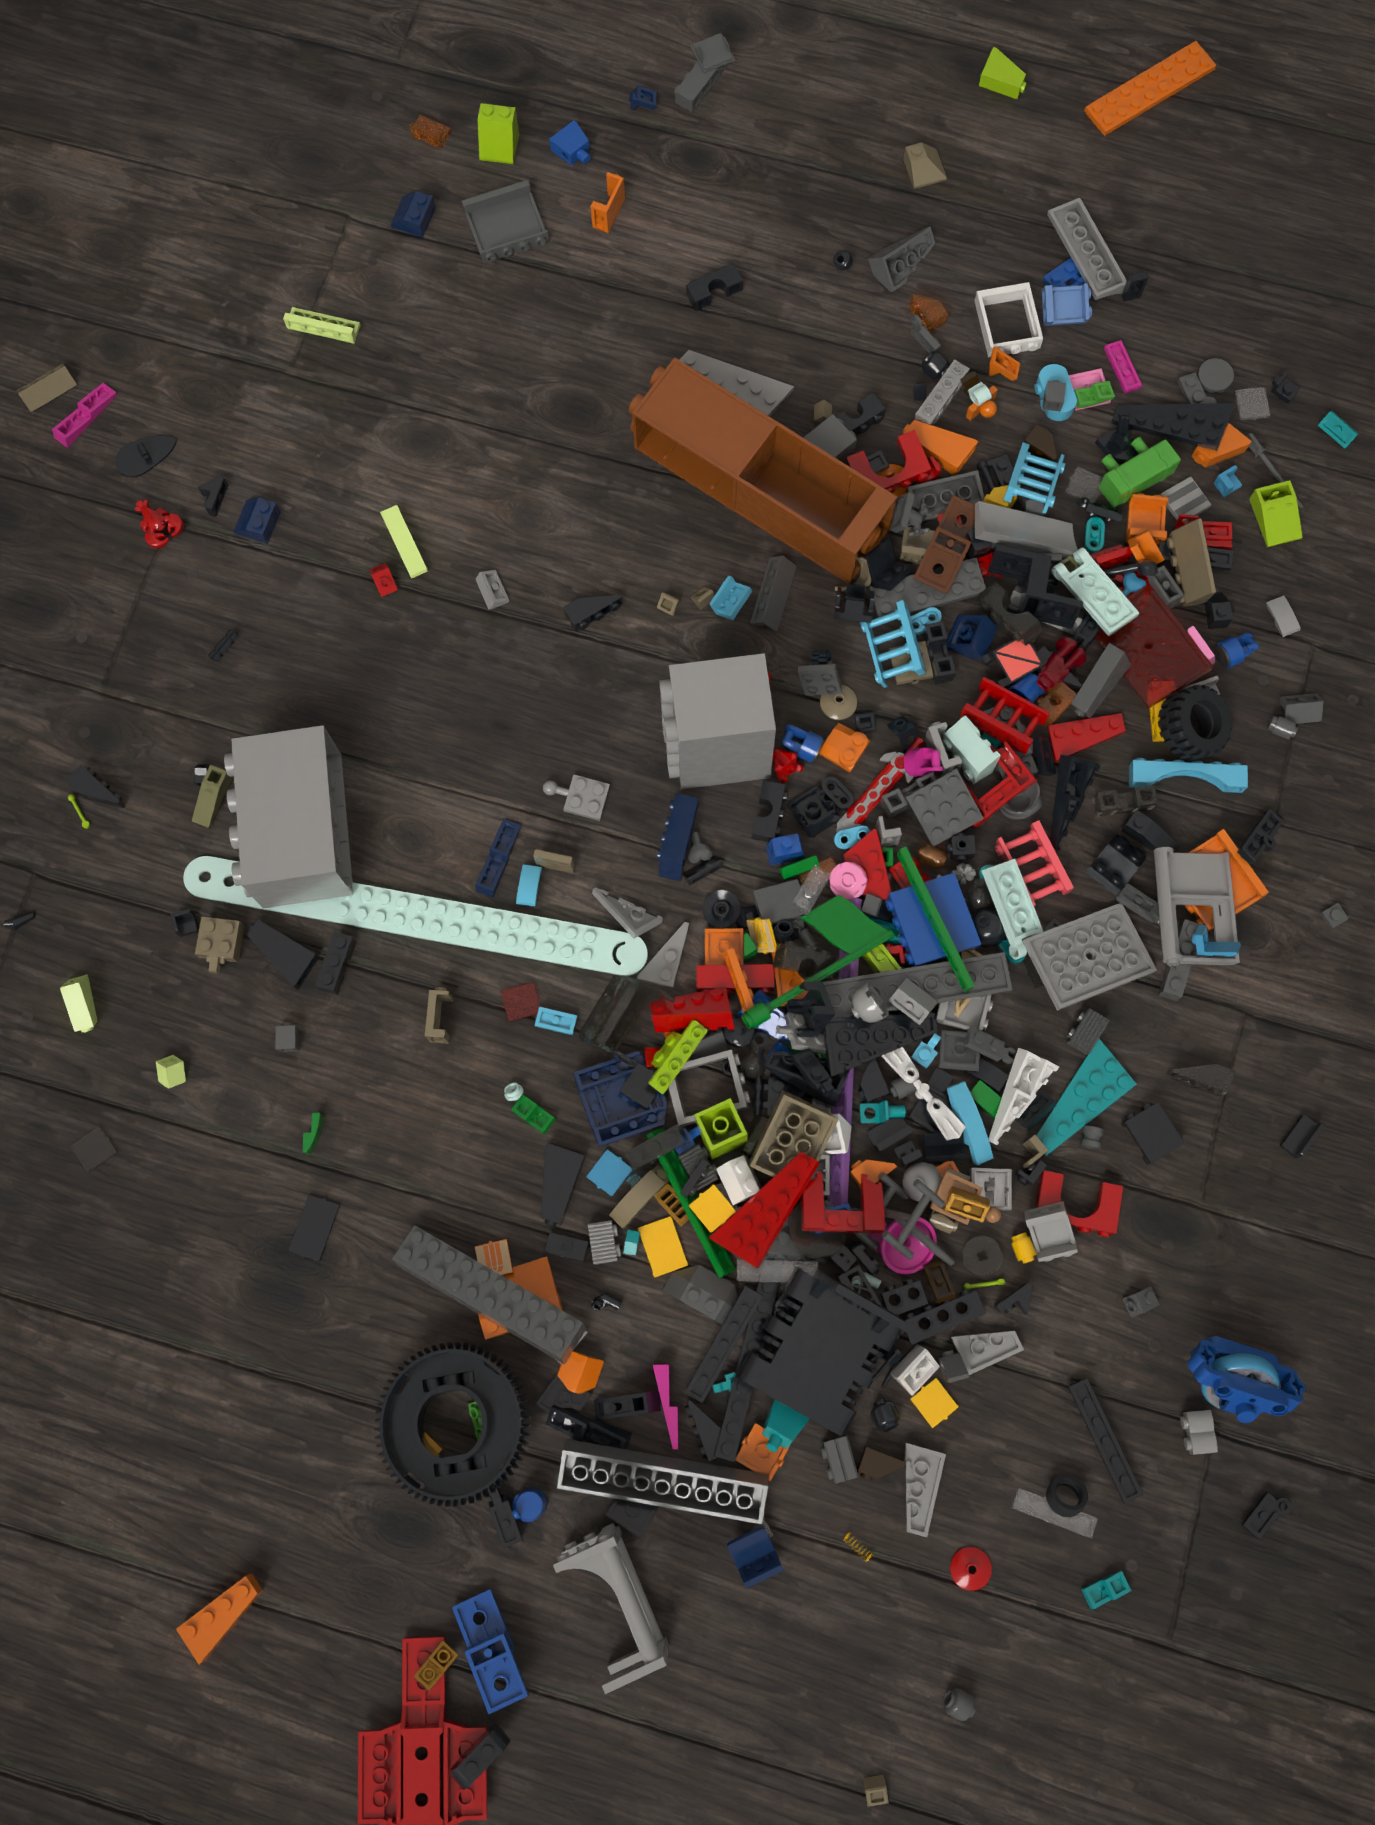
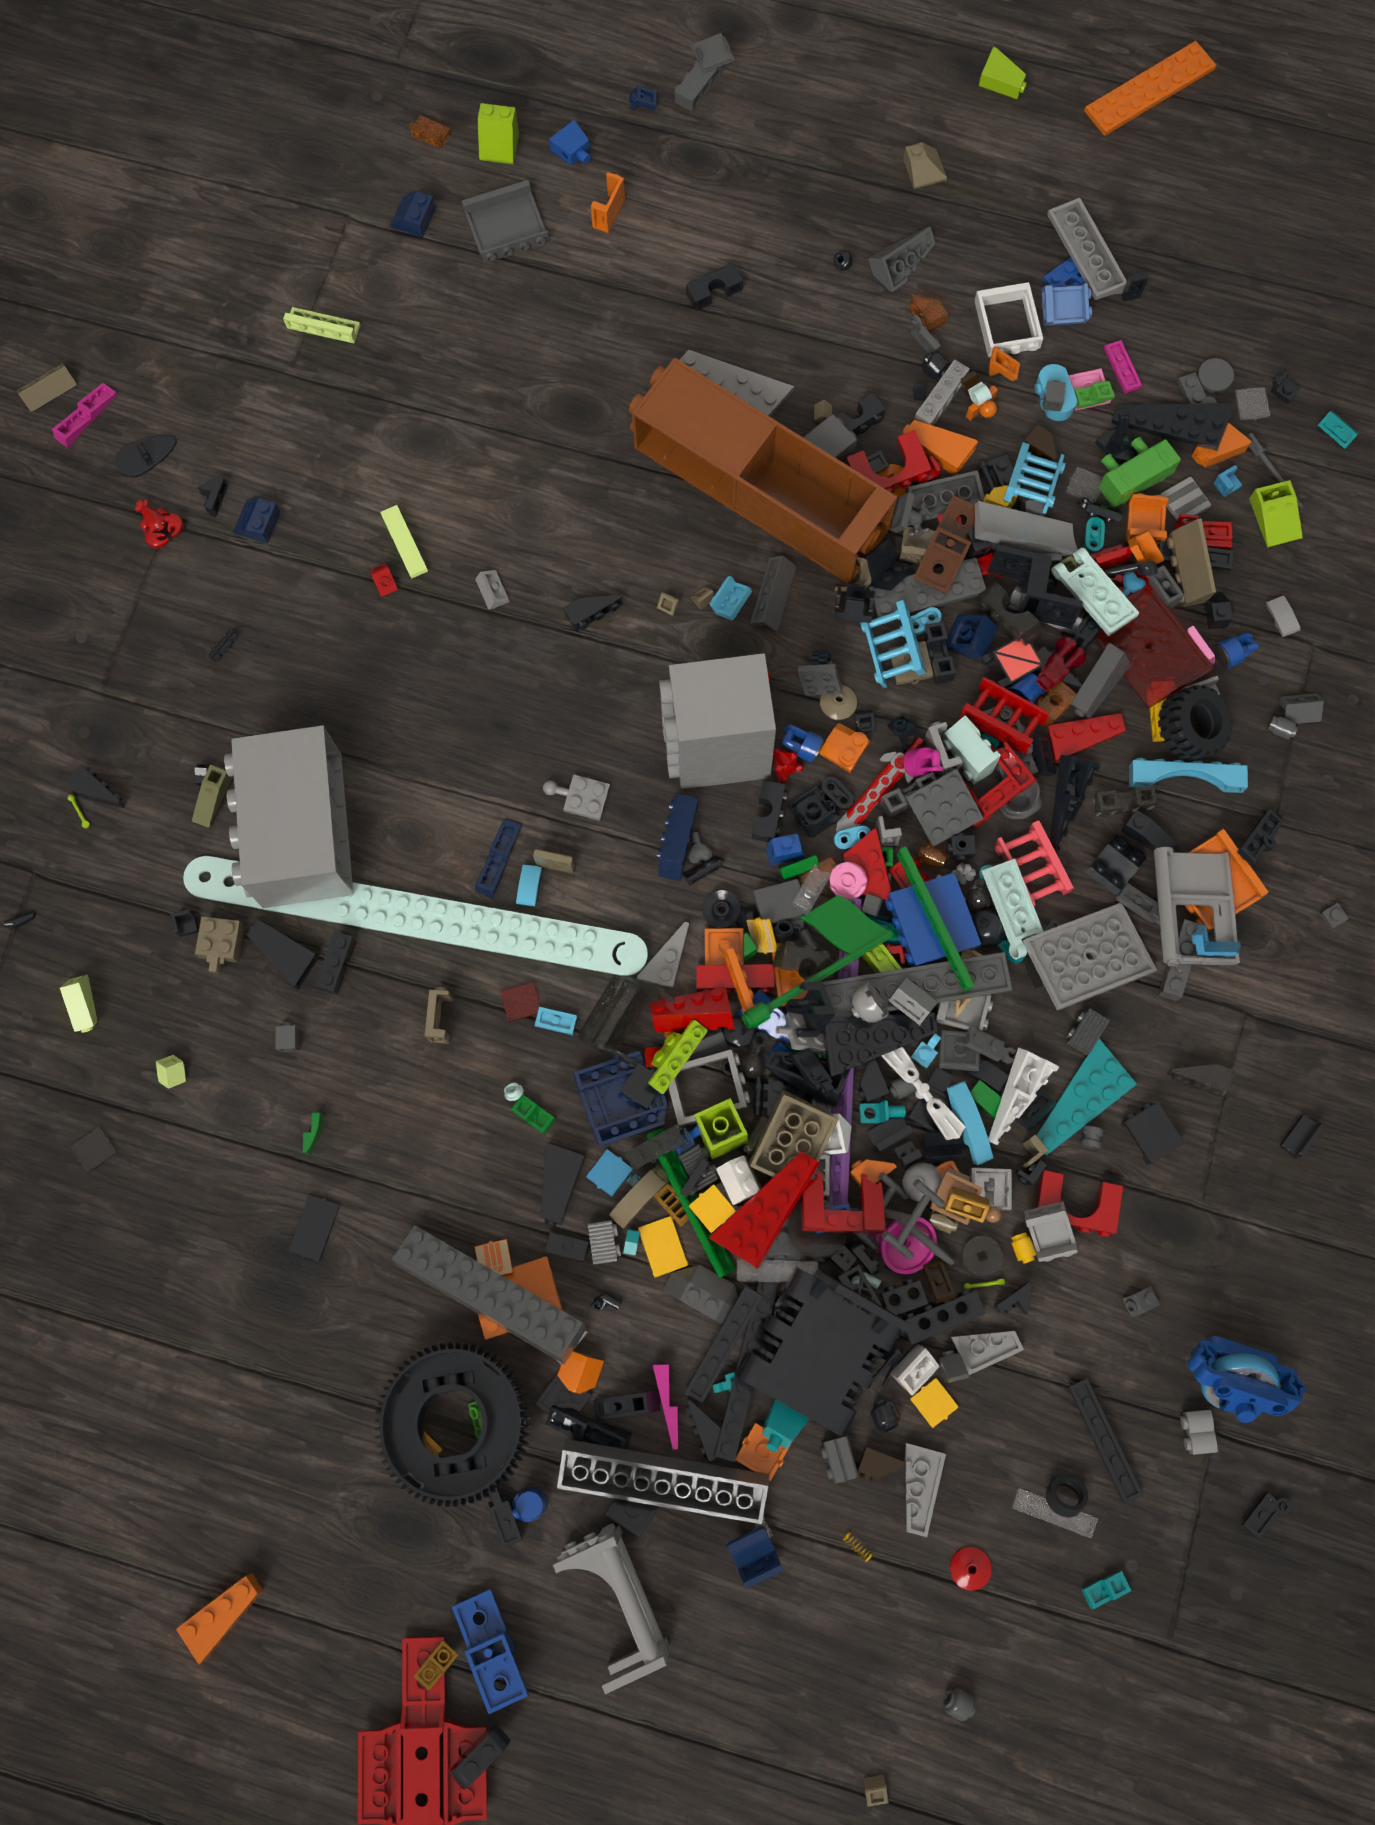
light grey wing [592,888,663,938] -> none

